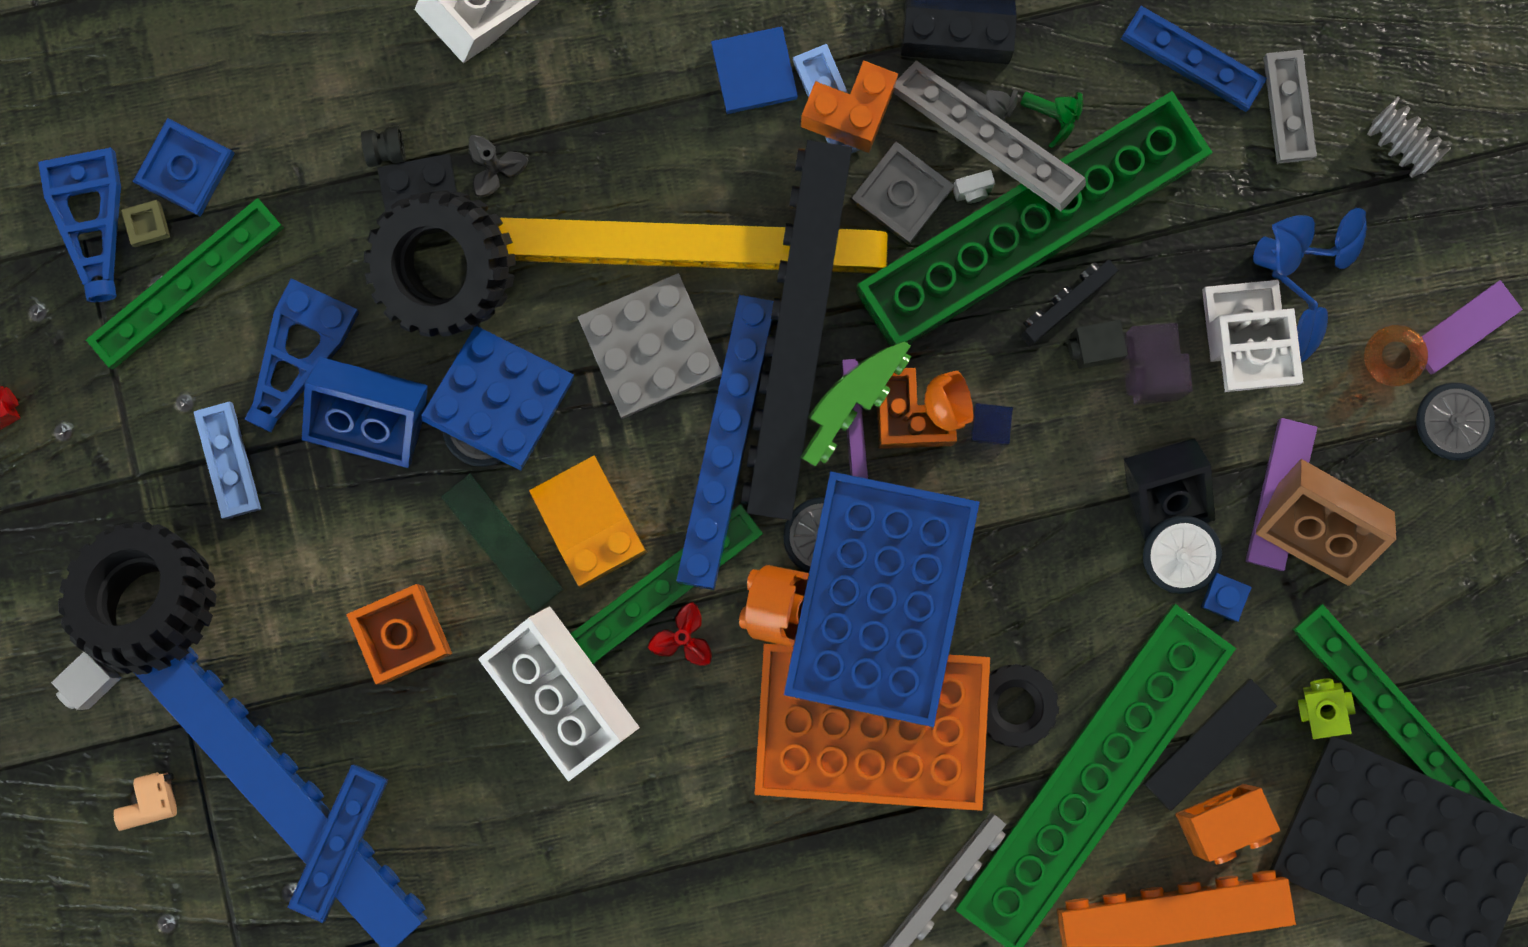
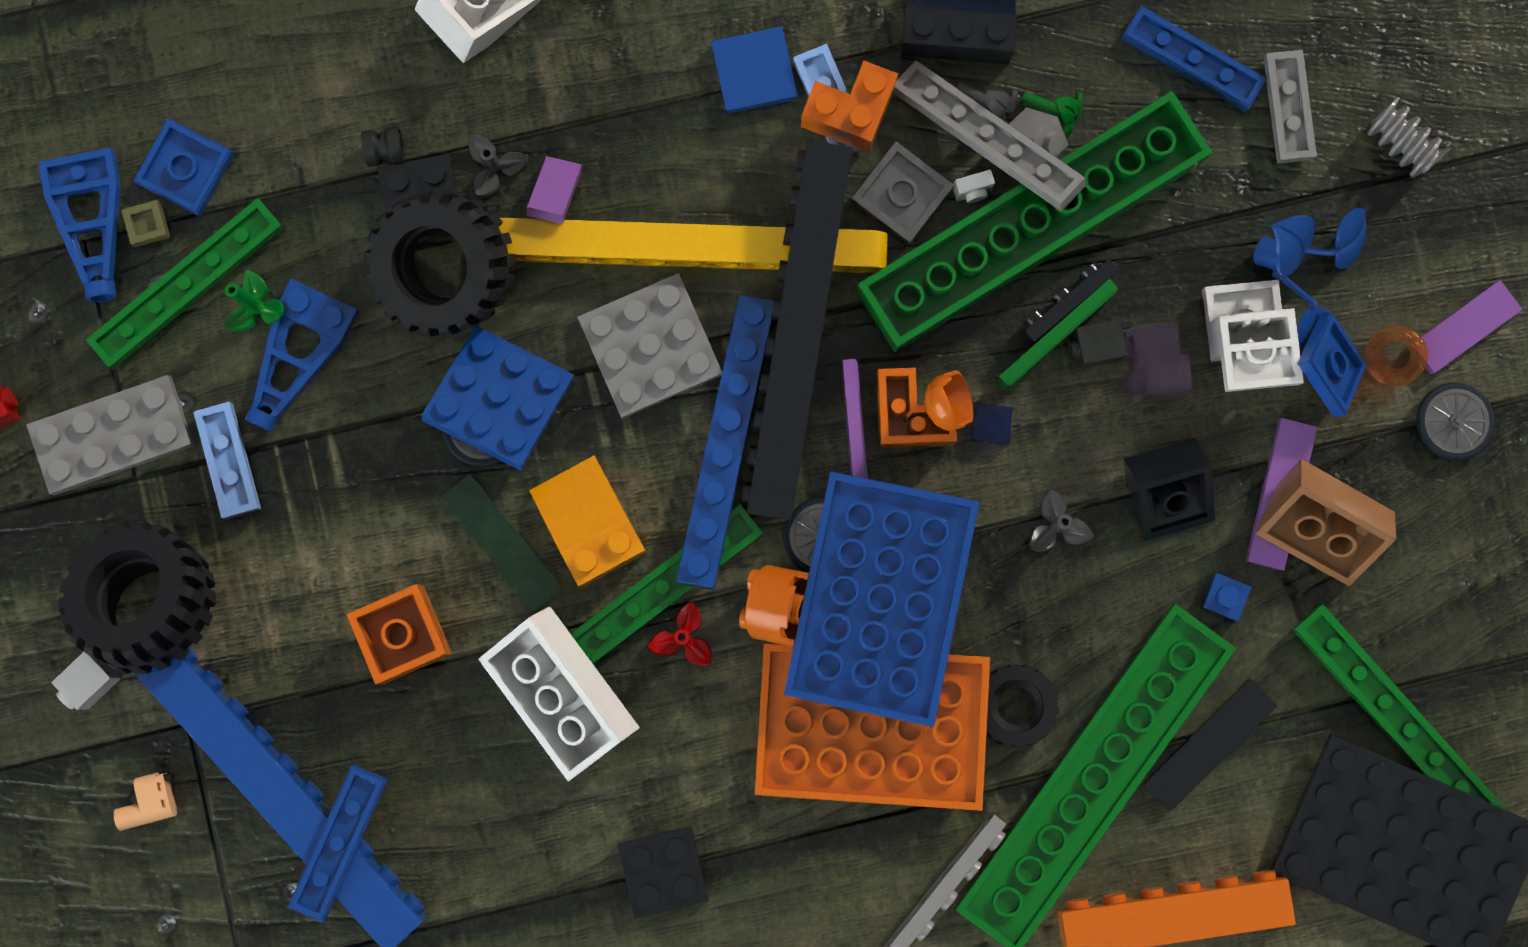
blue slope [302,357,428,468] -> none
bright green slope [801,341,911,467] -> none
white wheel [1143,516,1222,594] -> none
orange brick [1175,784,1280,865] -> none
lime brick [1298,678,1356,739] -> none
none -> light grey plate [26,375,195,495]
none -> green plant [224,270,284,332]
none -> medium lavender tile [527,156,582,224]
none -> black plate [618,825,709,919]
none -> green tile [995,279,1118,391]
none -> light grey brick [1009,107,1068,157]
none -> dark grey plant [1029,489,1094,552]
none -> blue tile [1297,312,1367,418]

